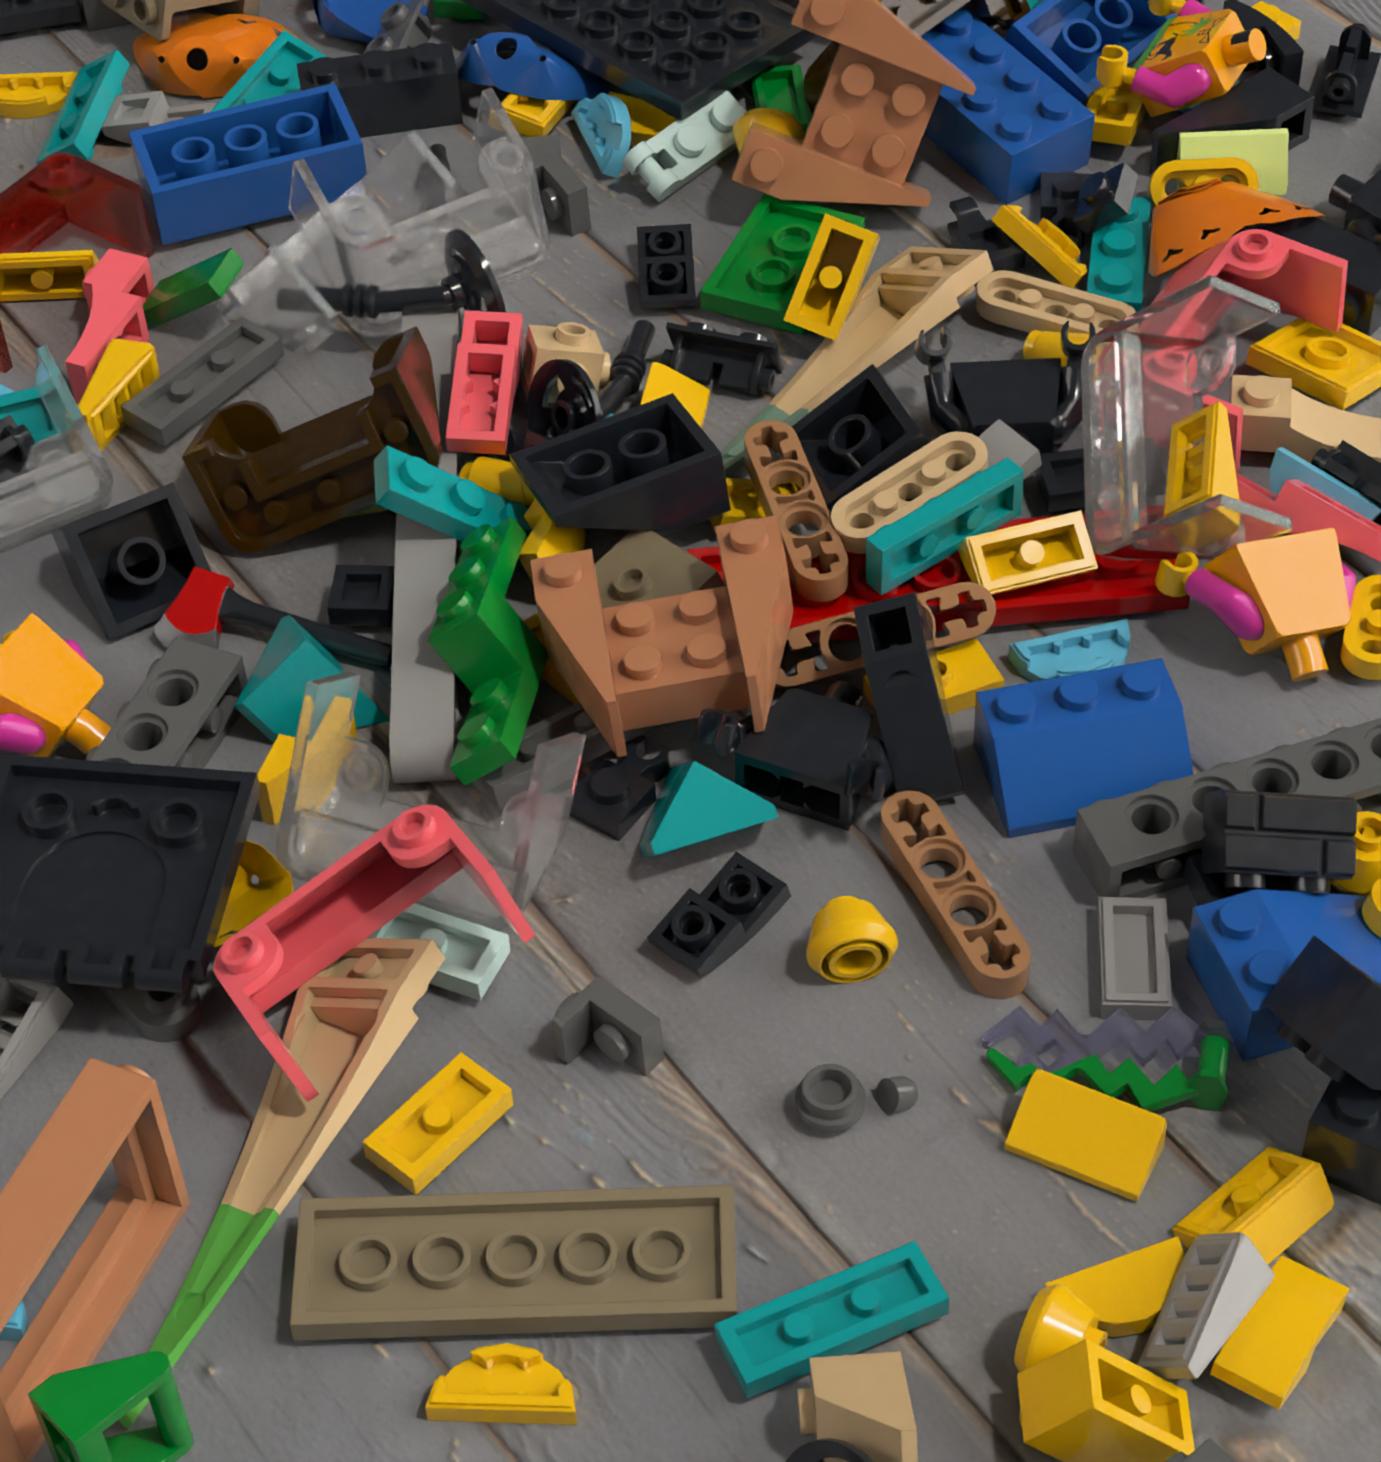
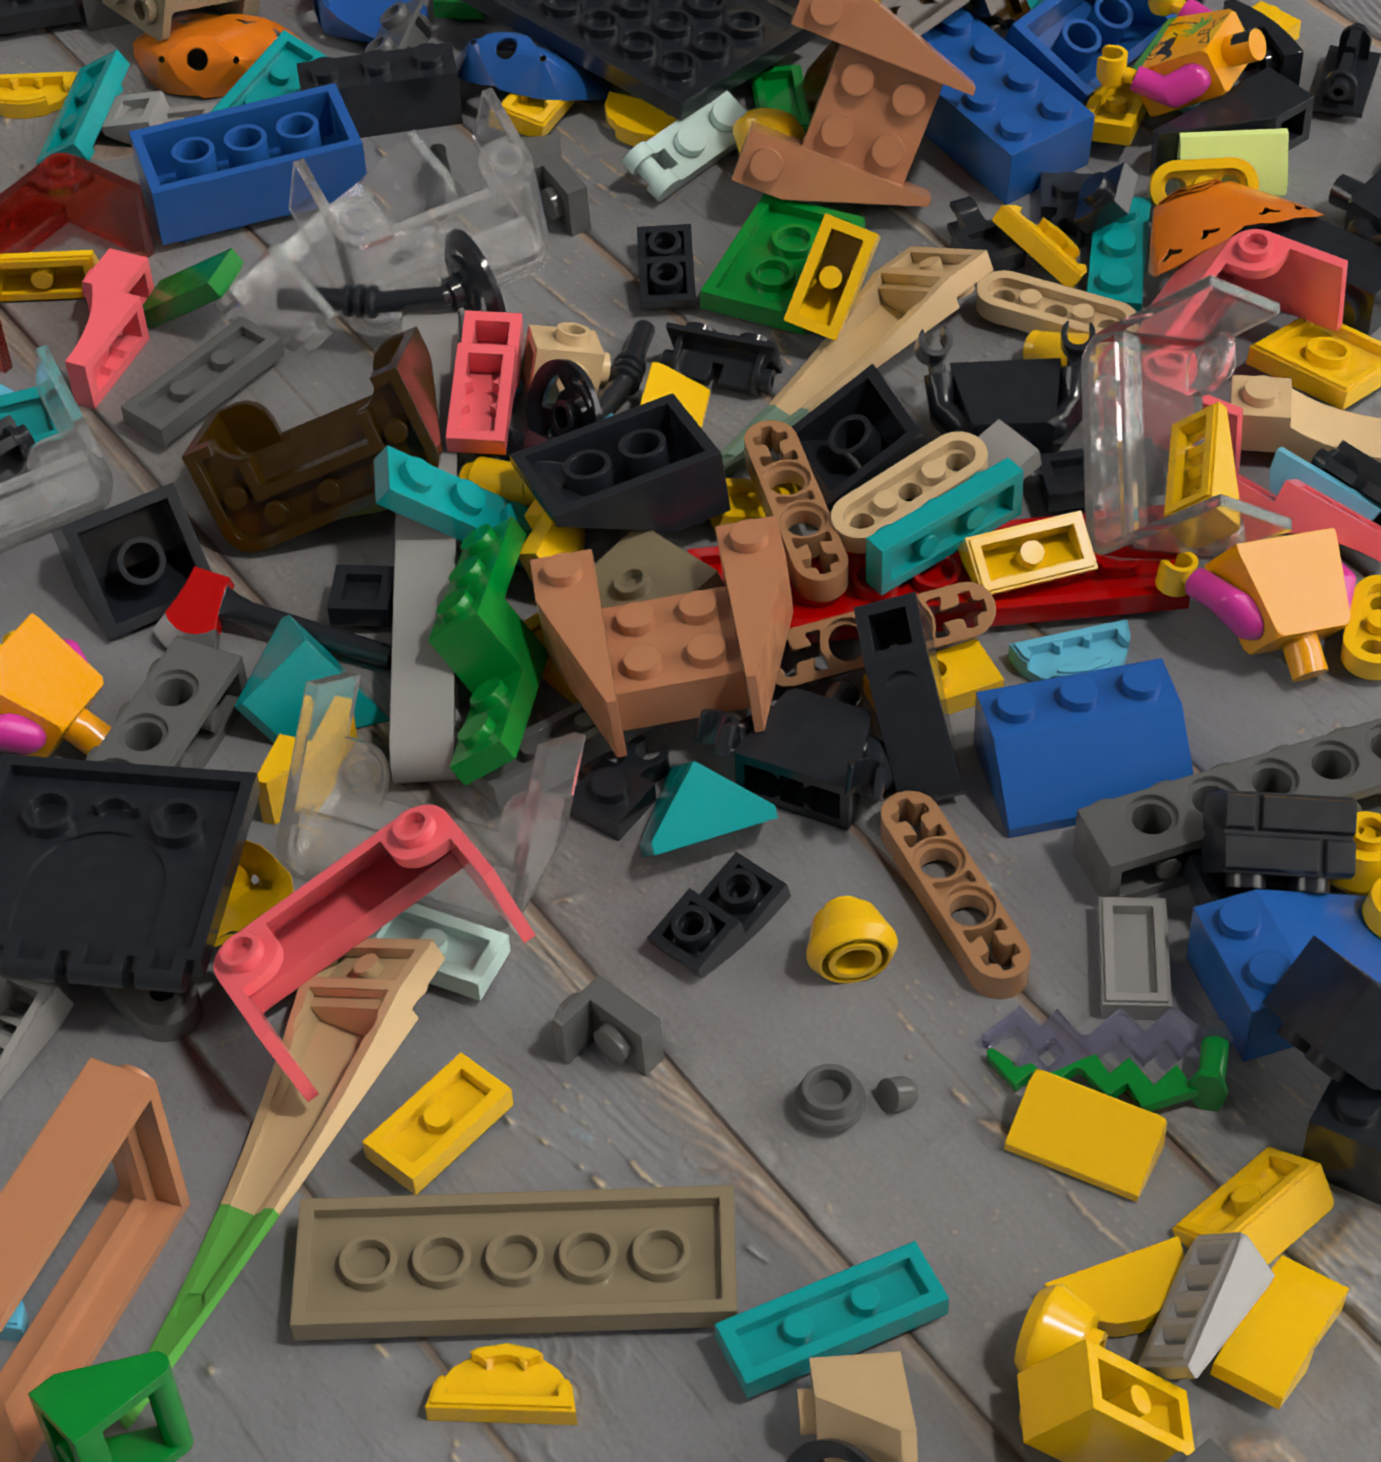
yellow slope [74,338,160,458] -> none
medium azure tile [571,93,631,178] -> none

